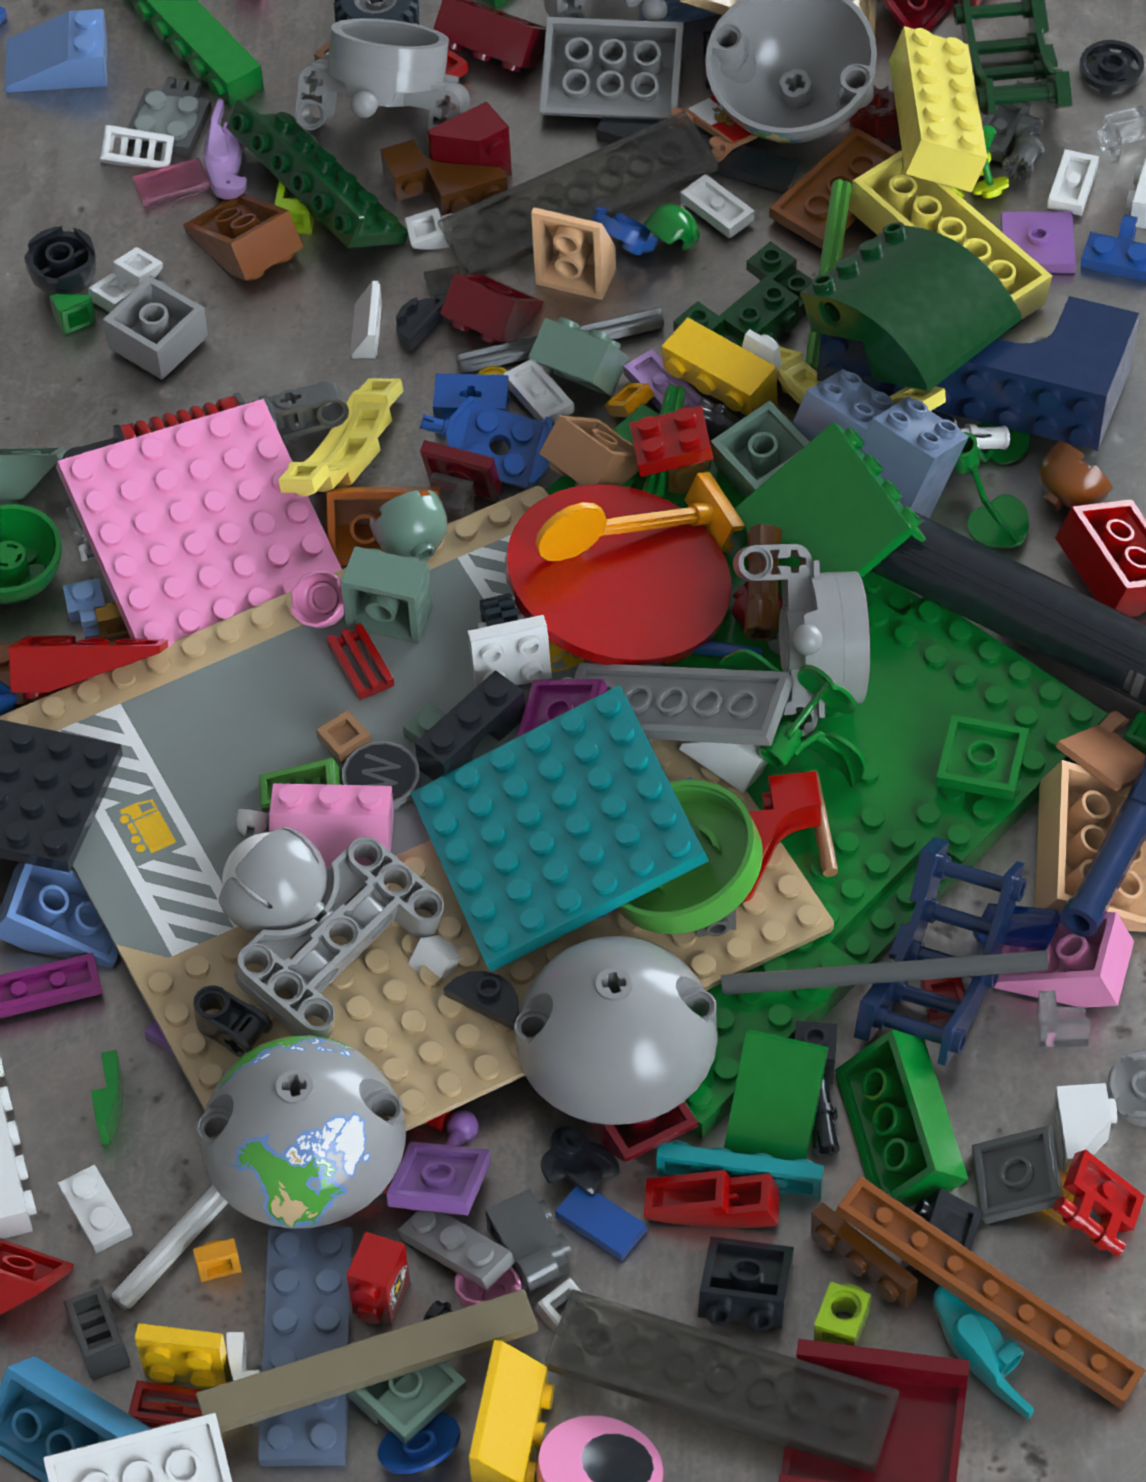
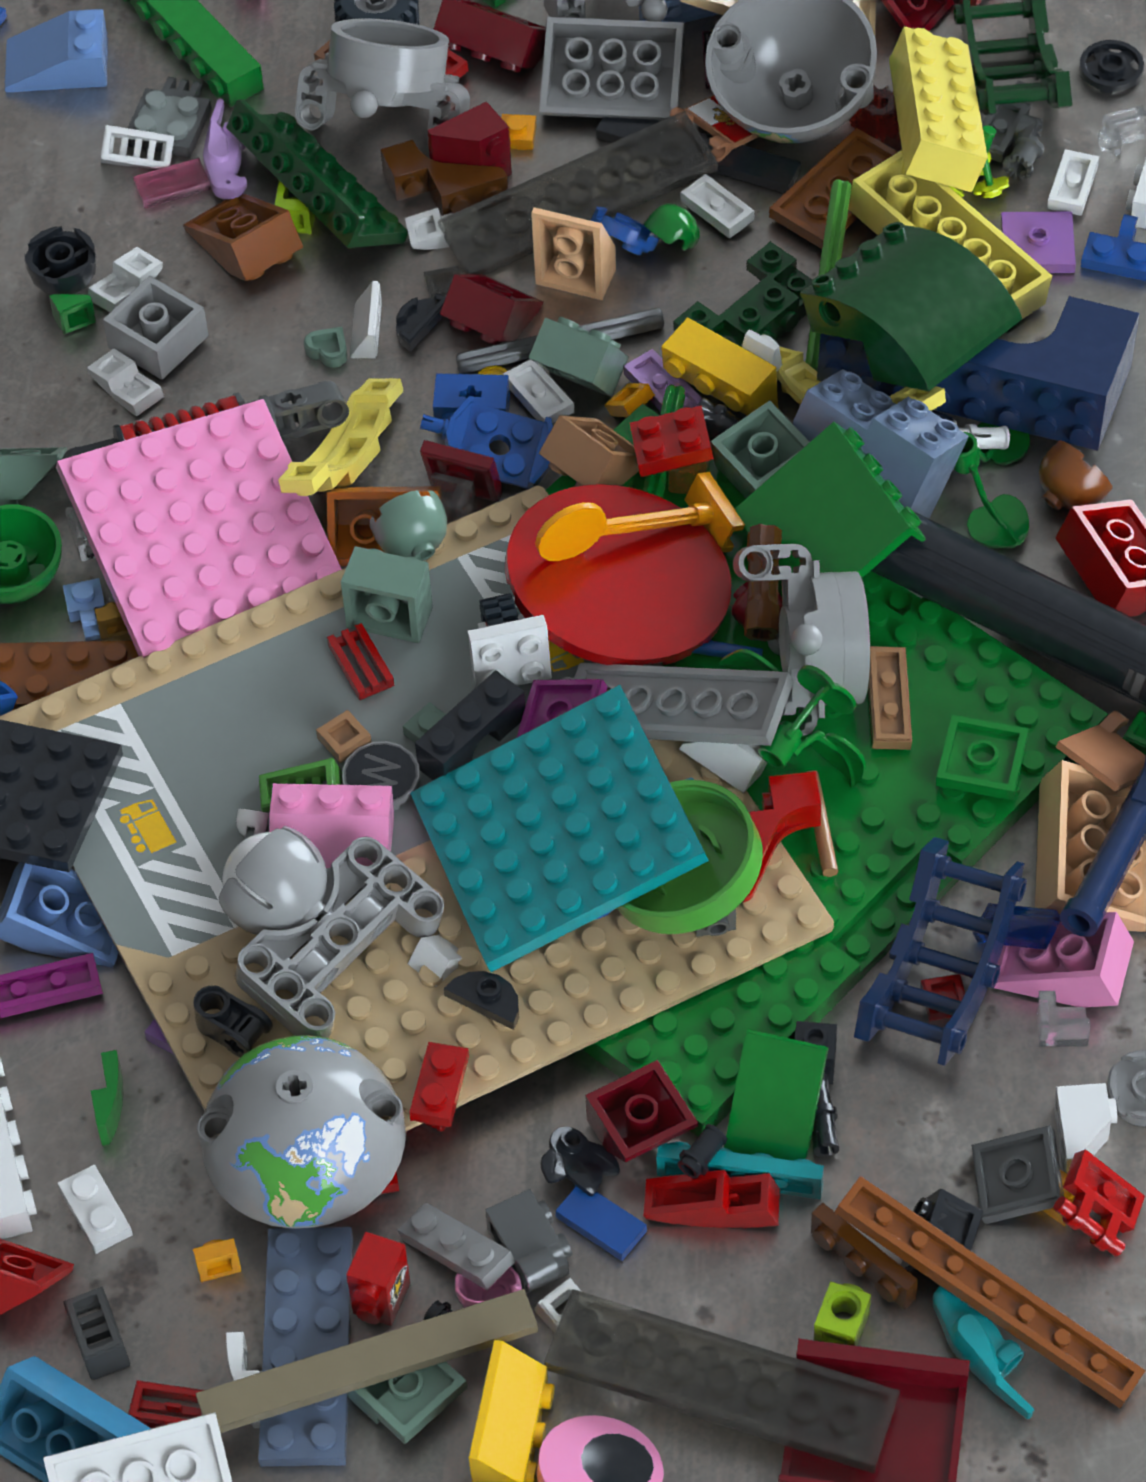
red wedge [9,635,168,699] -> none
white axle [112,1185,228,1310] -> none
yellow plate [134,1323,231,1389] -> none
bright pink hair [290,570,345,629] -> none
blue dish [377,1413,461,1474] -> none
medium lavender plate [386,1110,491,1215] -> none
light grey piece [514,936,718,1125] -> none
black plate [698,1236,794,1331] -> none
dark grey piece [721,950,1048,995] -> none
green slope [835,1029,969,1207] -> none
none -> white slope [87,349,164,416]
none -> sand green tile [304,327,347,368]
none -> red plate [409,1042,469,1127]
none -> light orange plate [501,114,537,150]
none -> black pin [677,1124,727,1179]
none -> medium nougat tile [868,646,912,750]

